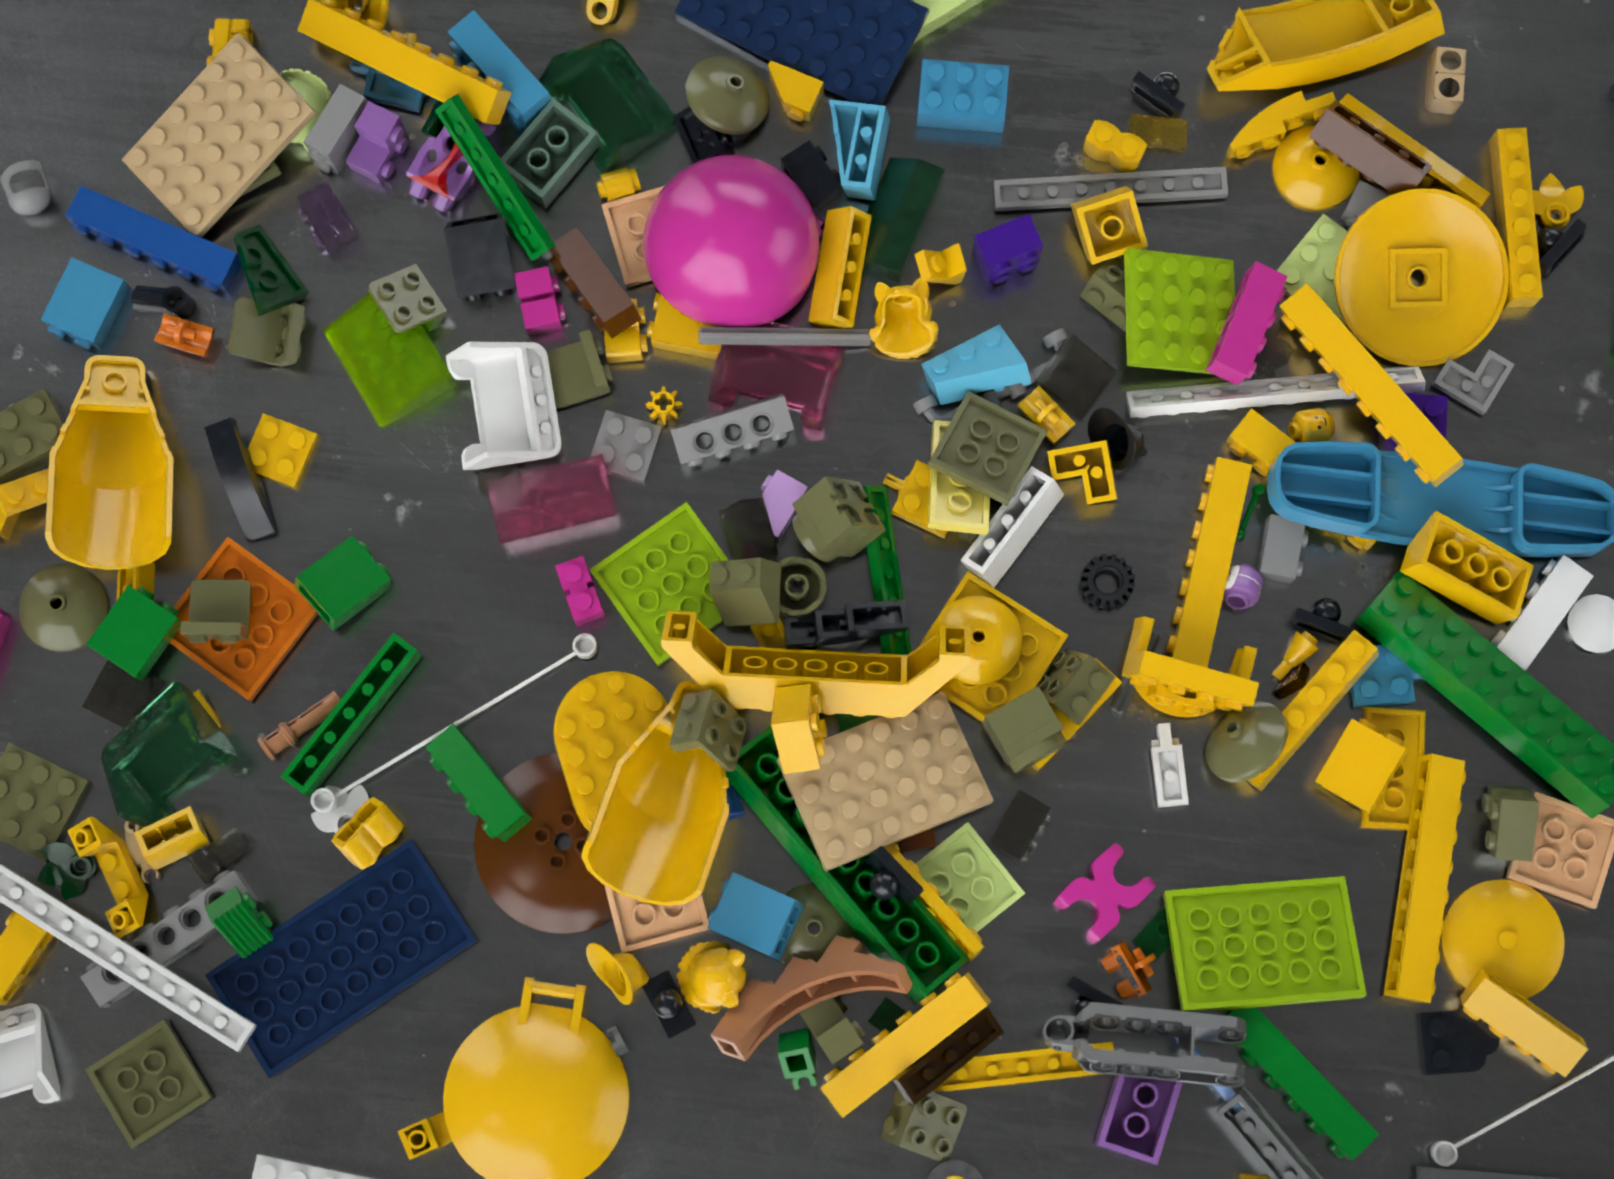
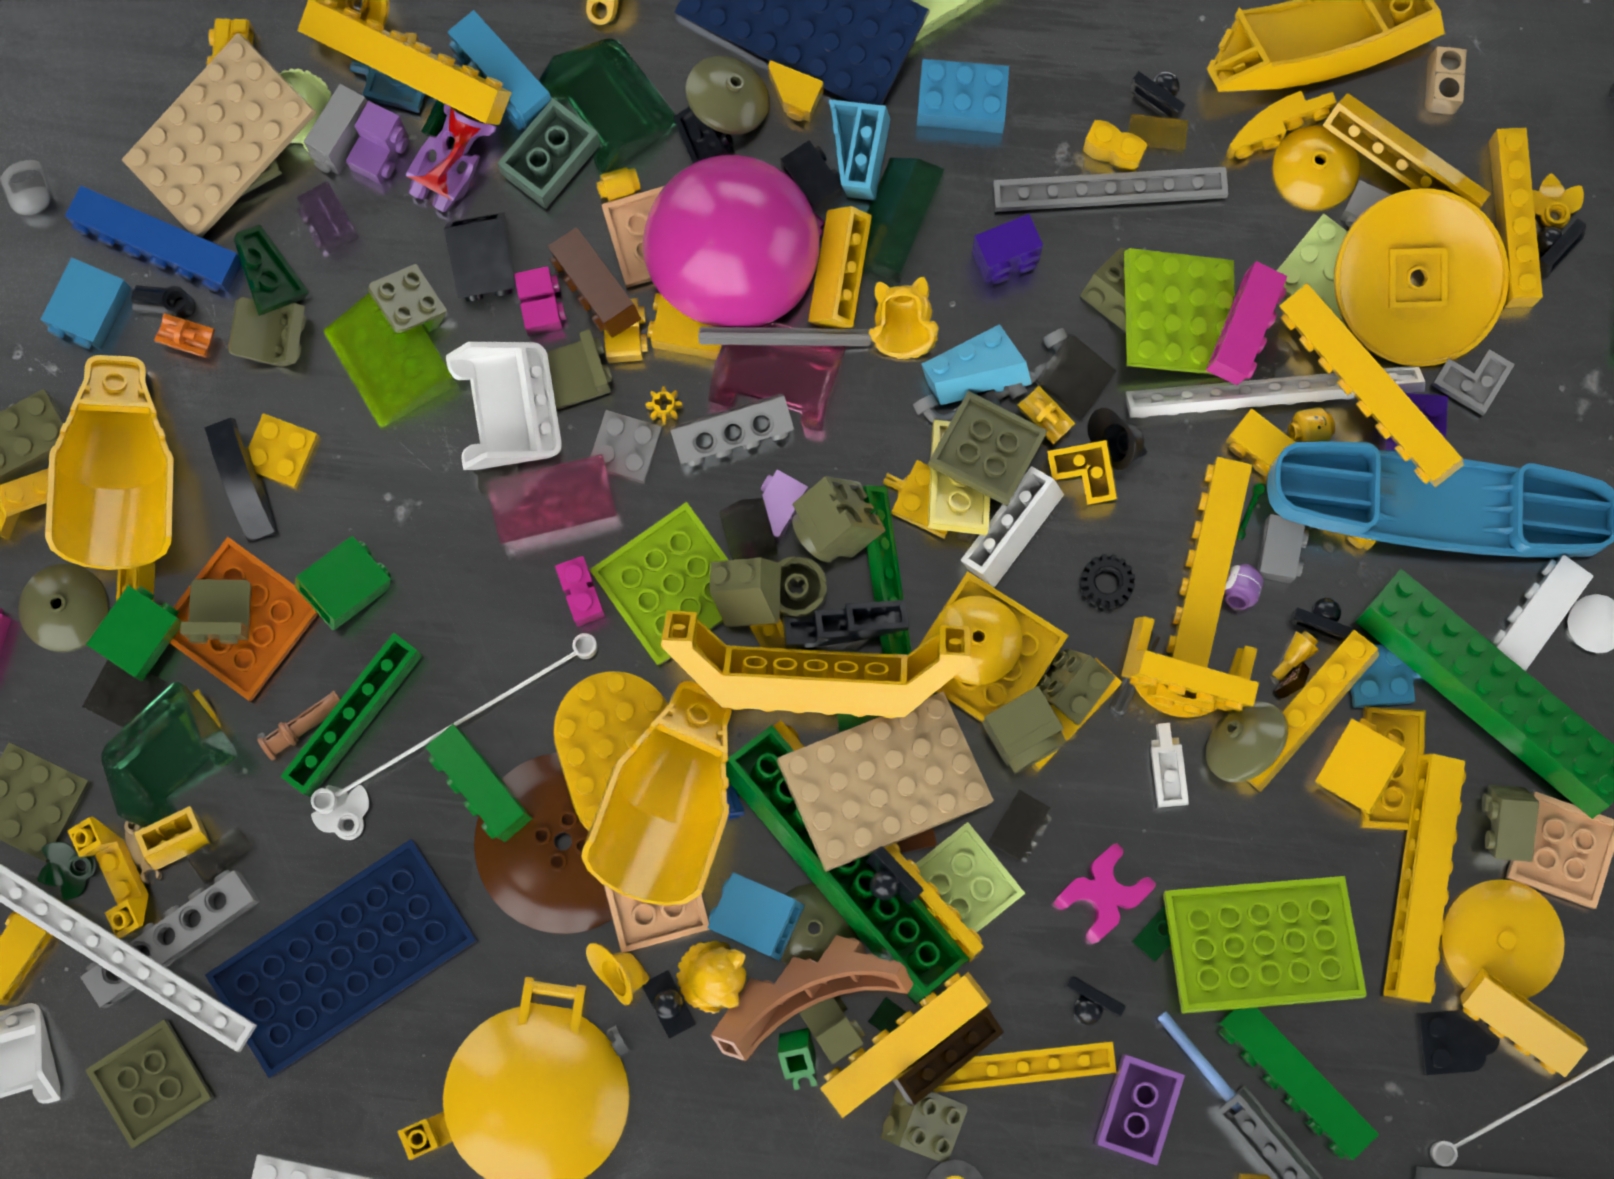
green brick [205,886,274,958] -> none
yellow brick [331,797,404,870] -> none
green plate [435,94,556,261] -> none
olive bracket [669,689,747,772] -> none
yellow brick [771,683,827,774] -> none
yellow slope [914,243,967,285] -> none
dark grey piece [1042,1002,1246,1087] -> none
yellow brick [1070,186,1148,265] -> none
orange hips [1101,940,1156,999] -> none
brick [1309,100,1432,195] -> none
yellow slope [1400,511,1534,625] -> none

